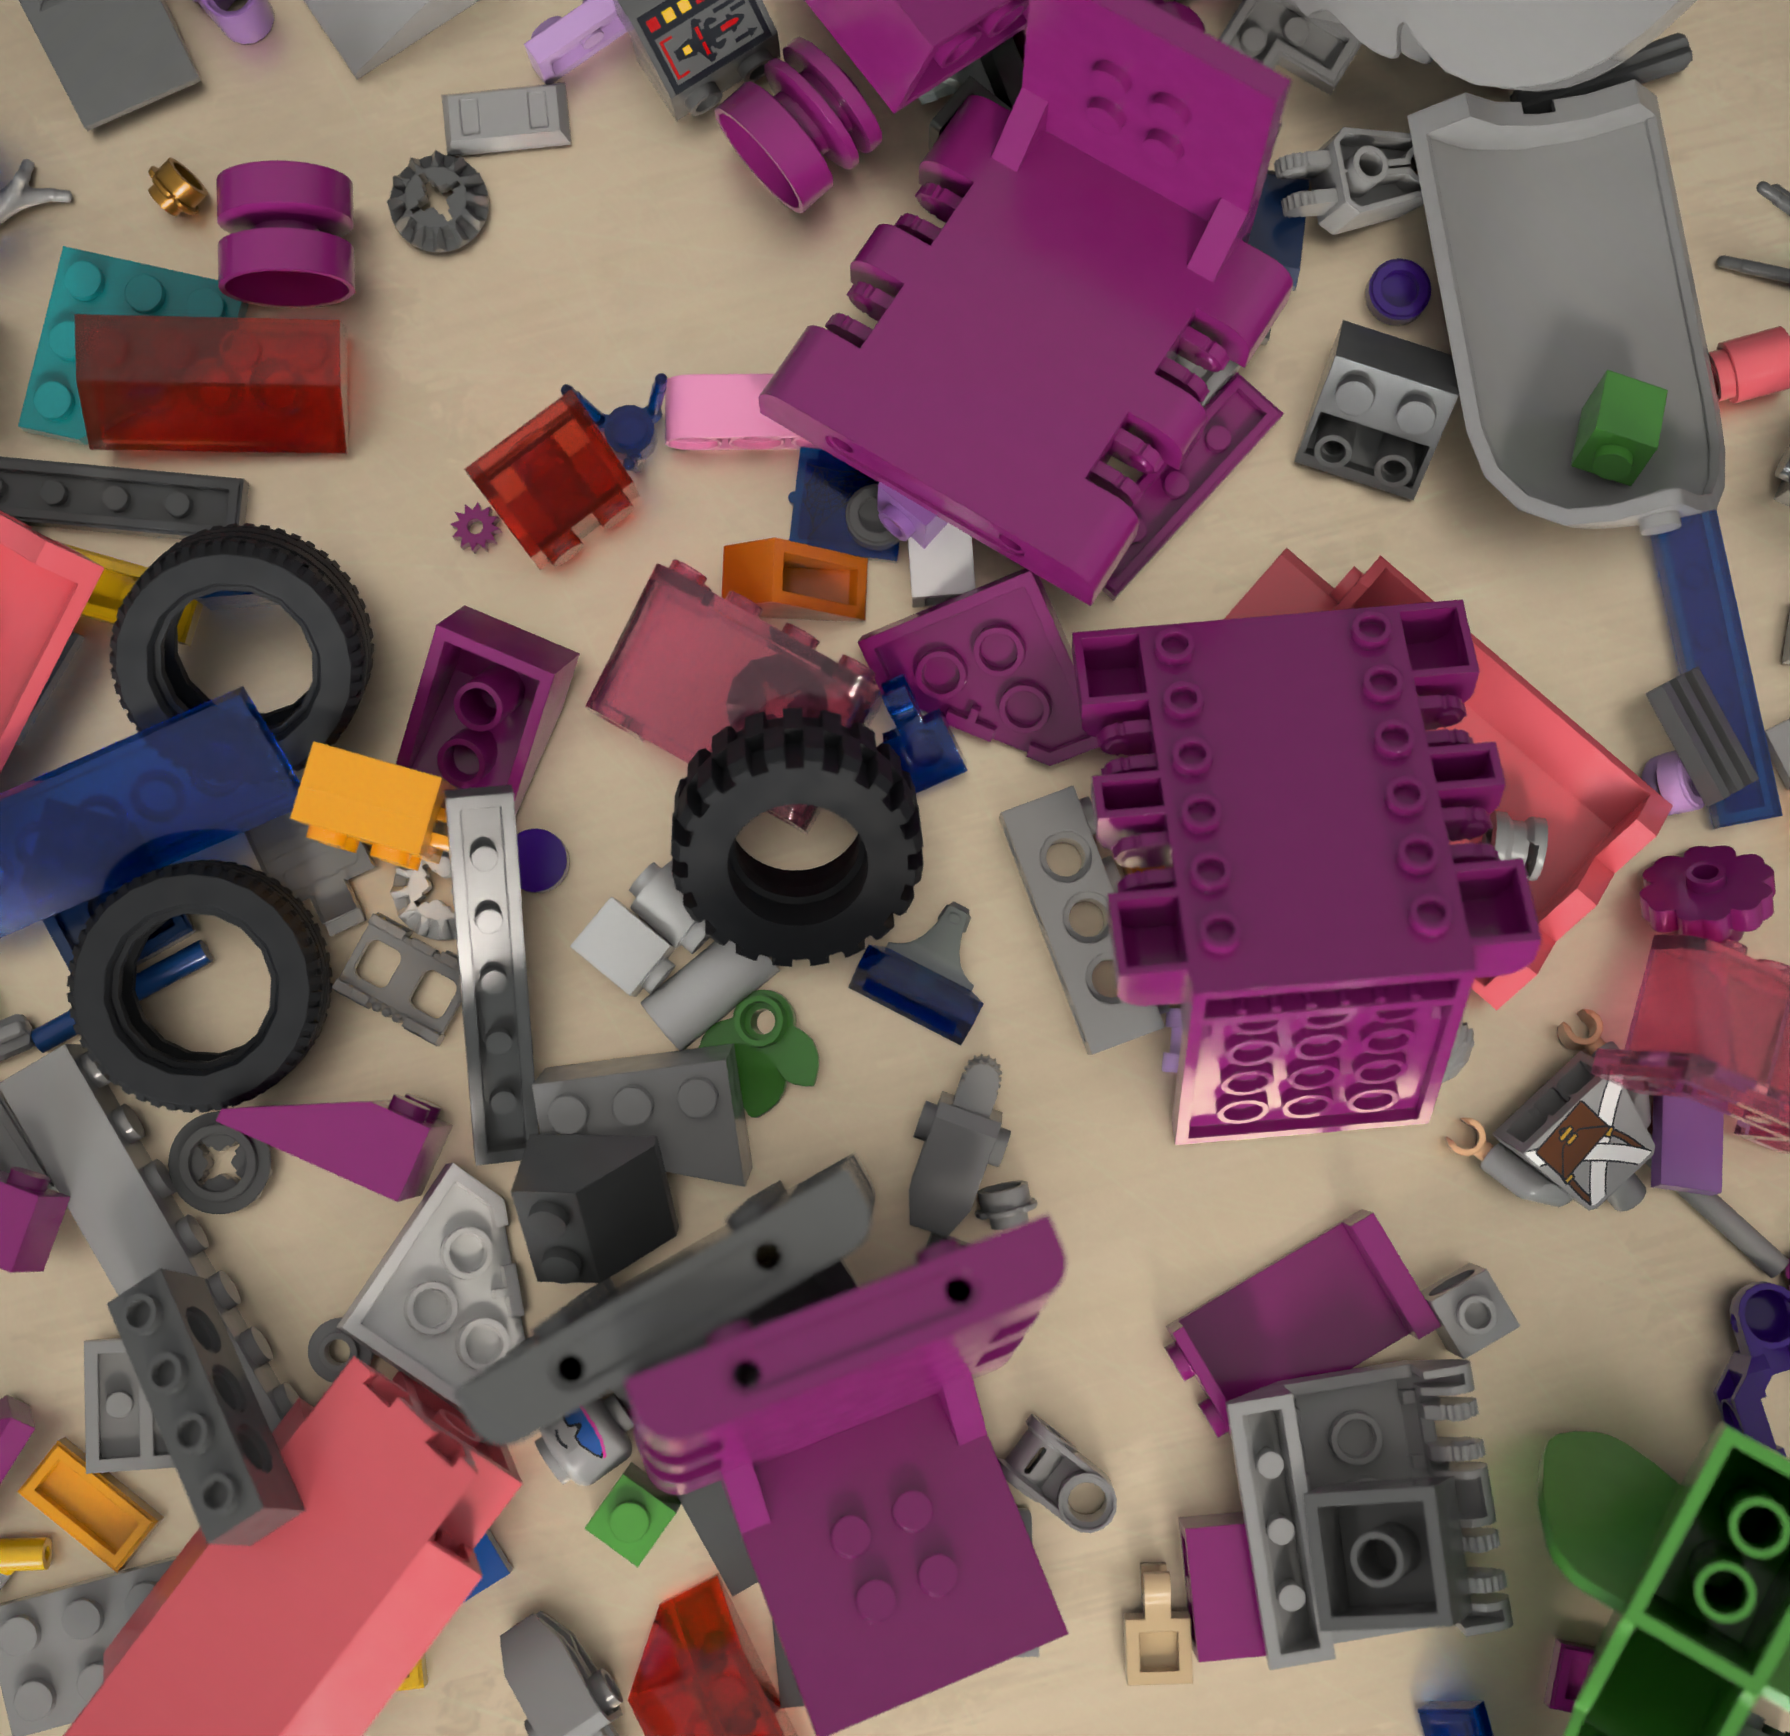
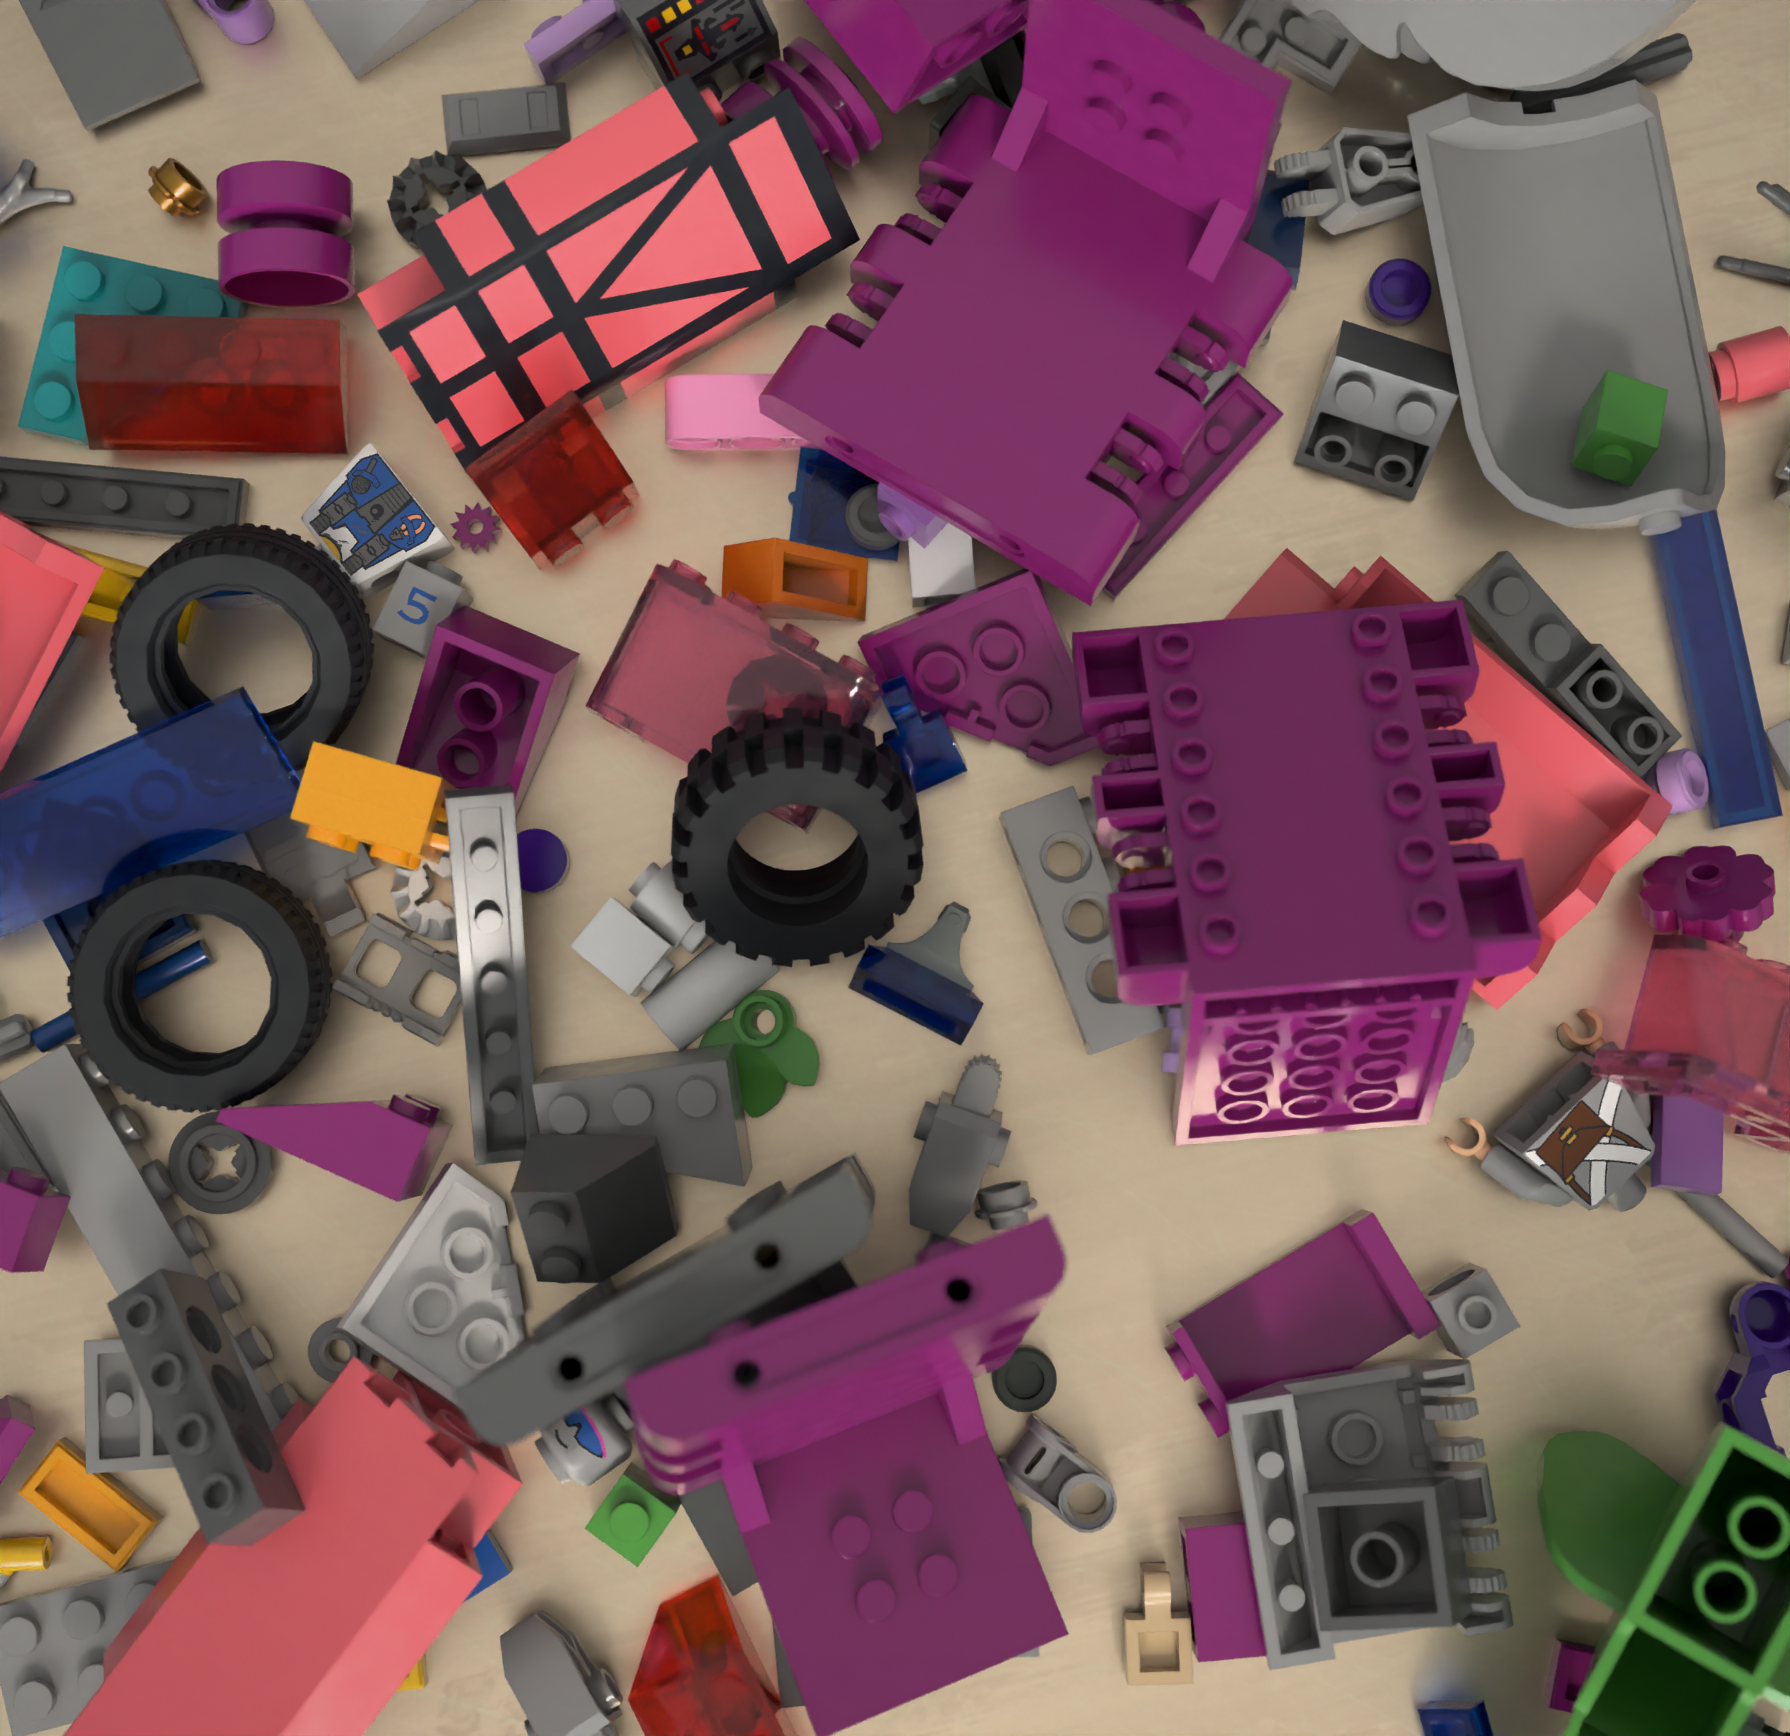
clear blue plant [561,373,668,473] -> none
light grey wheel [1482,811,1548,881] -> none
dark grey tile [1646,666,1759,807] -> none
none -> torso [301,443,455,597]
none -> panel [357,72,860,473]
none -> light grey brick [372,560,474,659]
none -> pearl dark grey tile [992,1345,1057,1412]
none -> dark grey slope [1454,551,1682,778]

